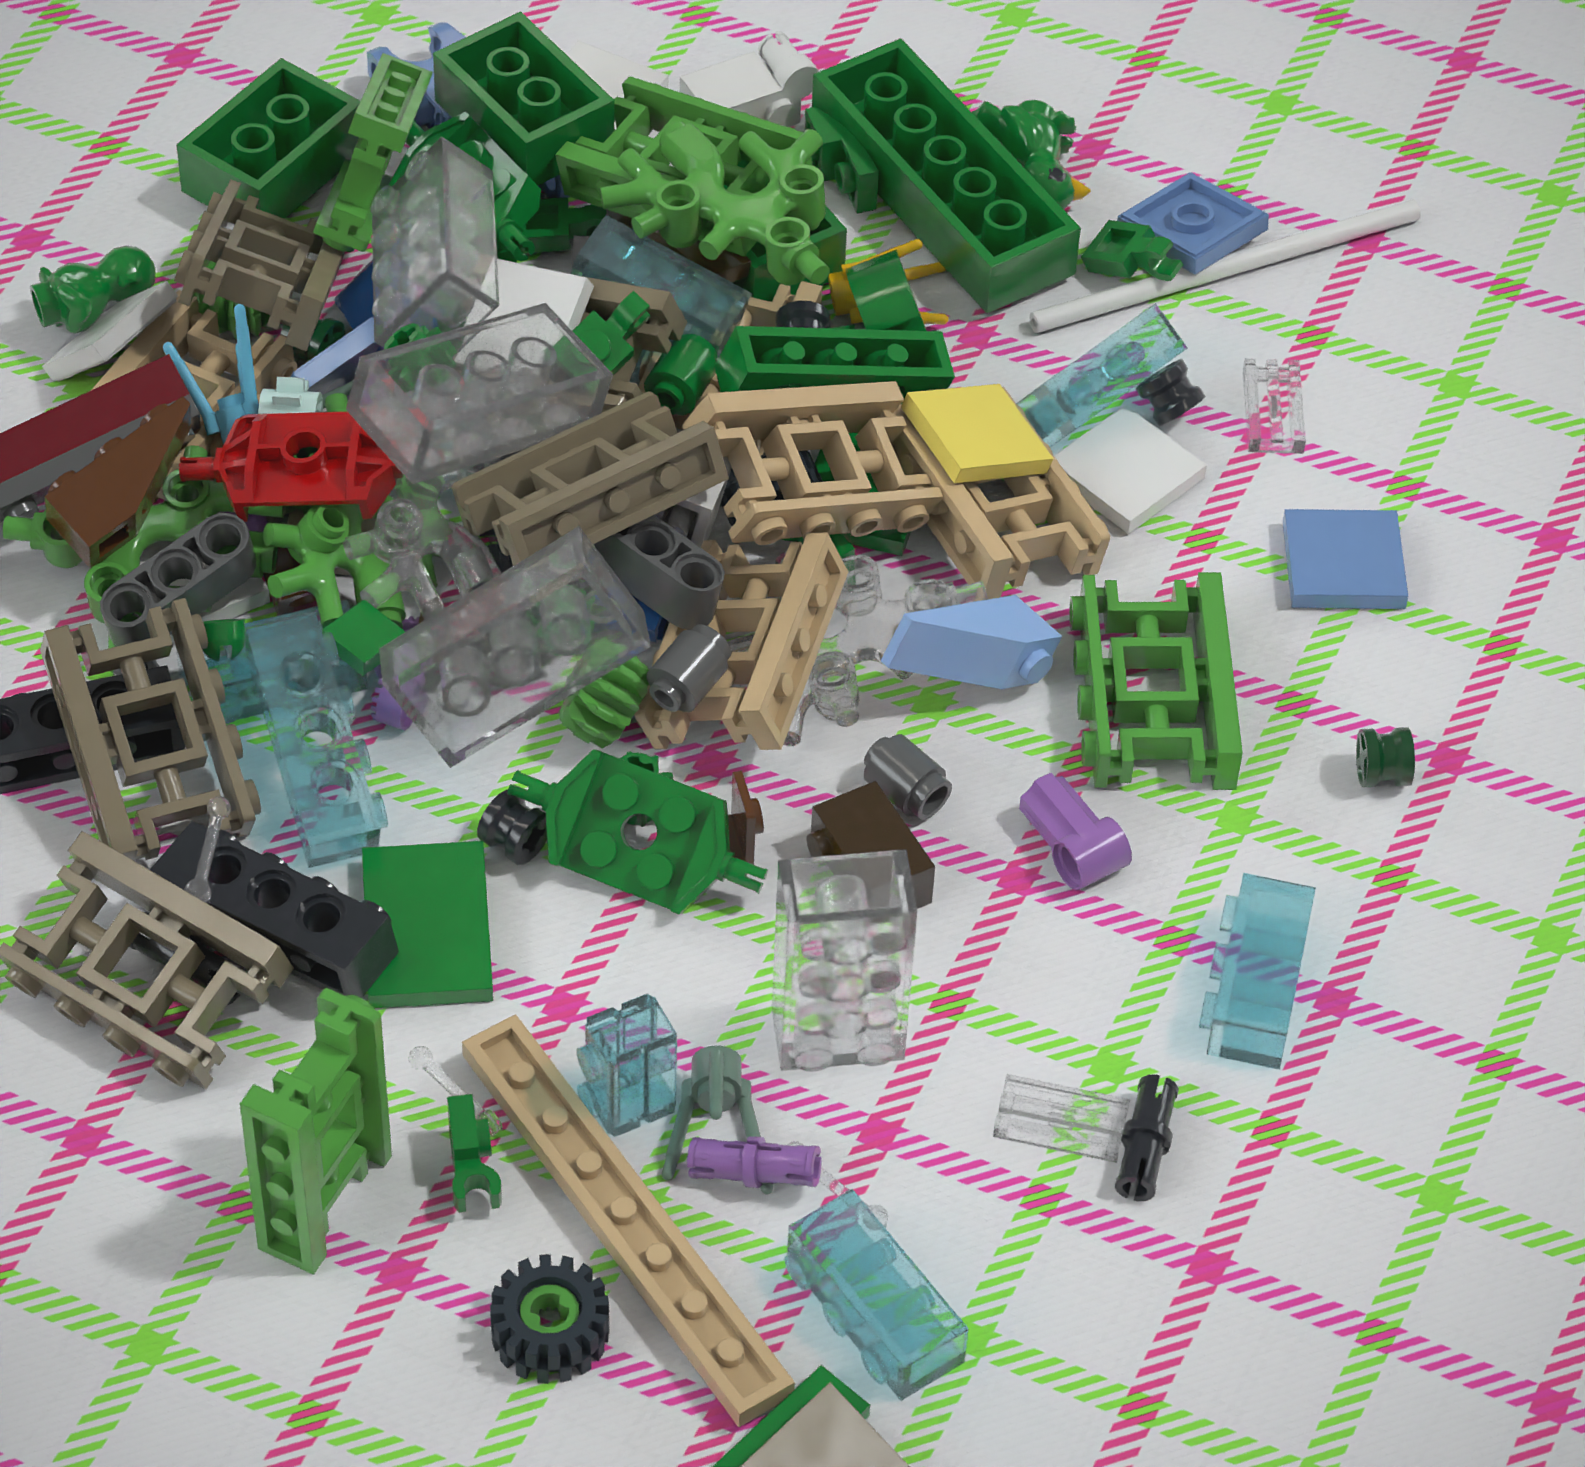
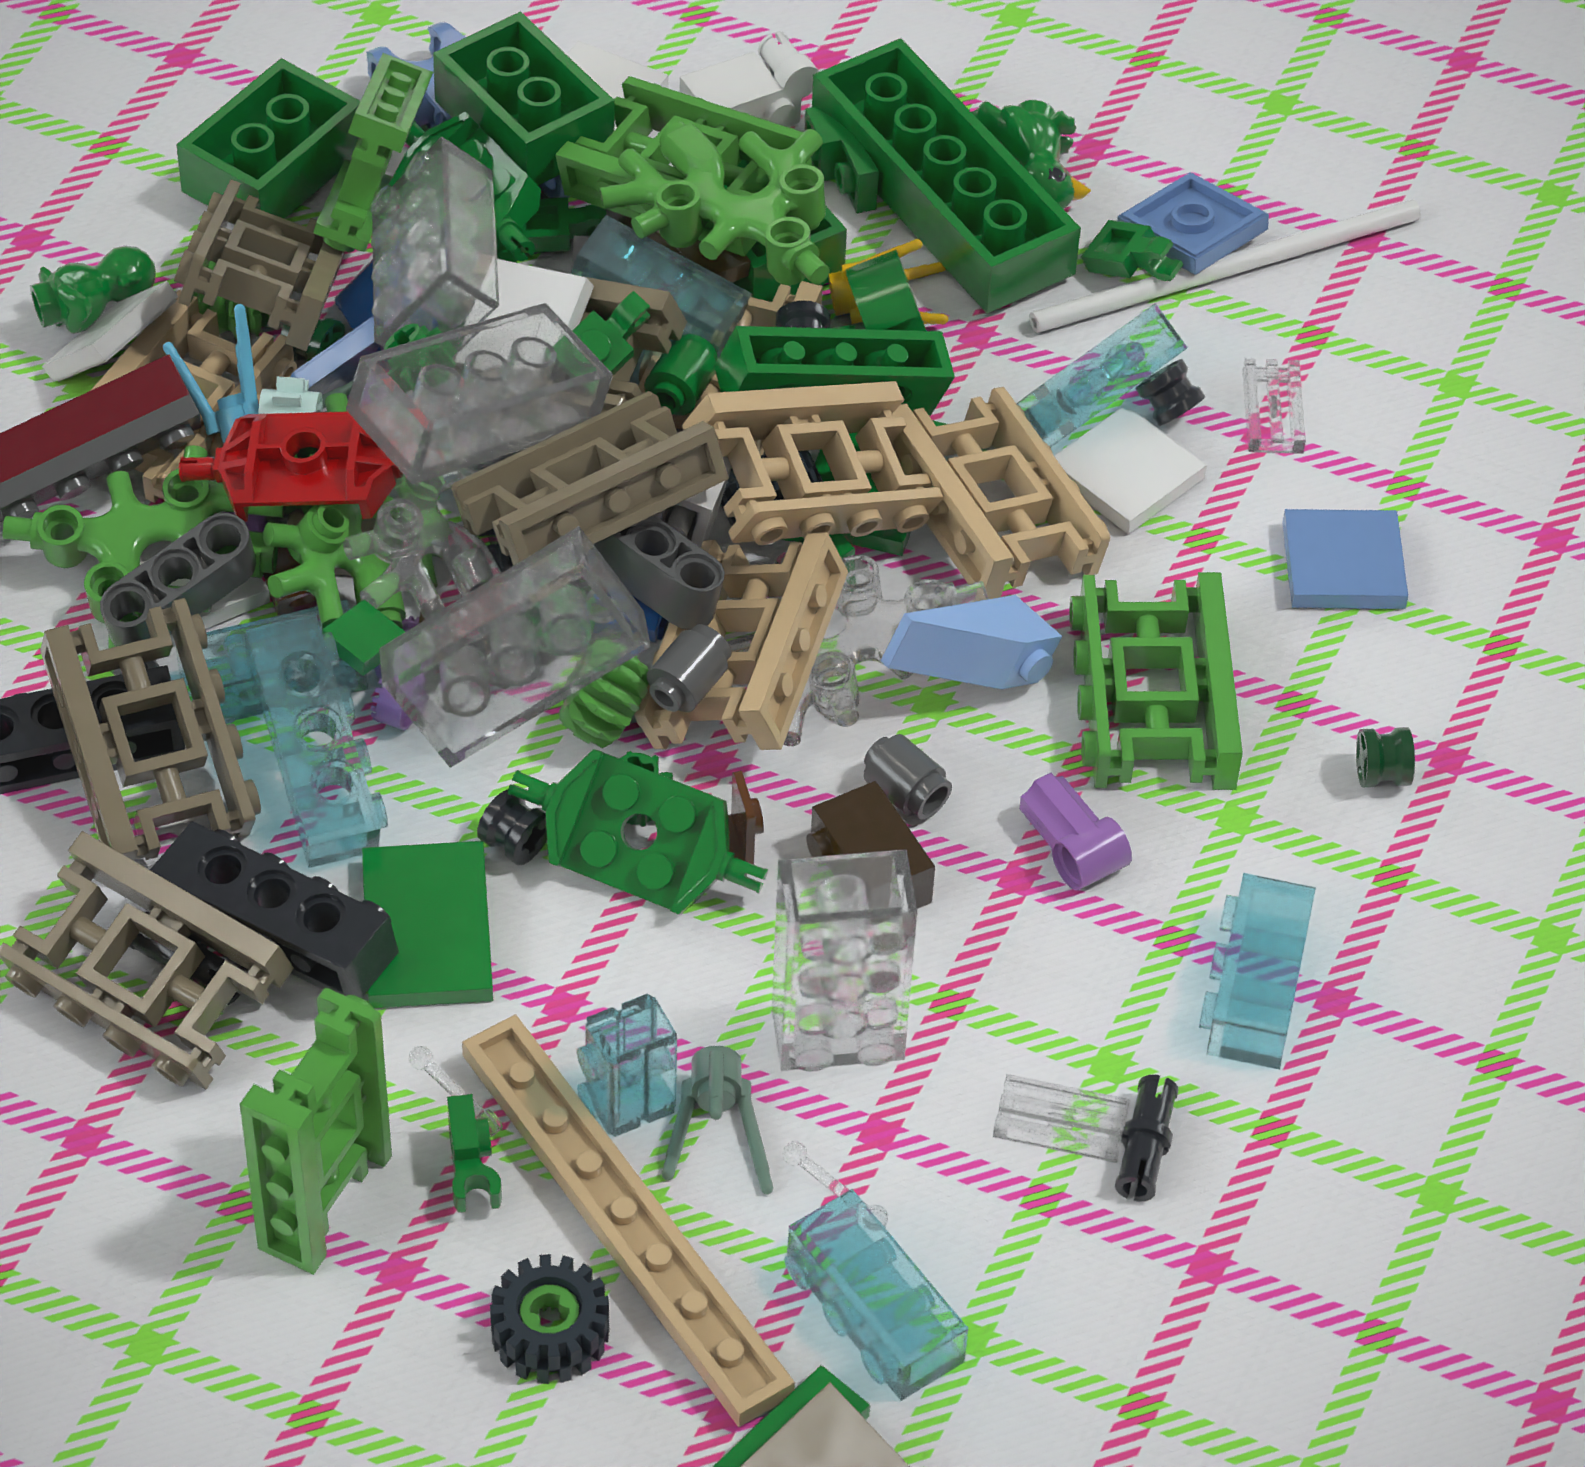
reddish brown slope [44,396,191,569] -> none
clear hinge [185,796,231,903] -> none
green hinge [202,619,246,662] -> none
medium lavender pin [687,1136,822,1188] -> none
light yellow tile [901,384,1054,483] -> none

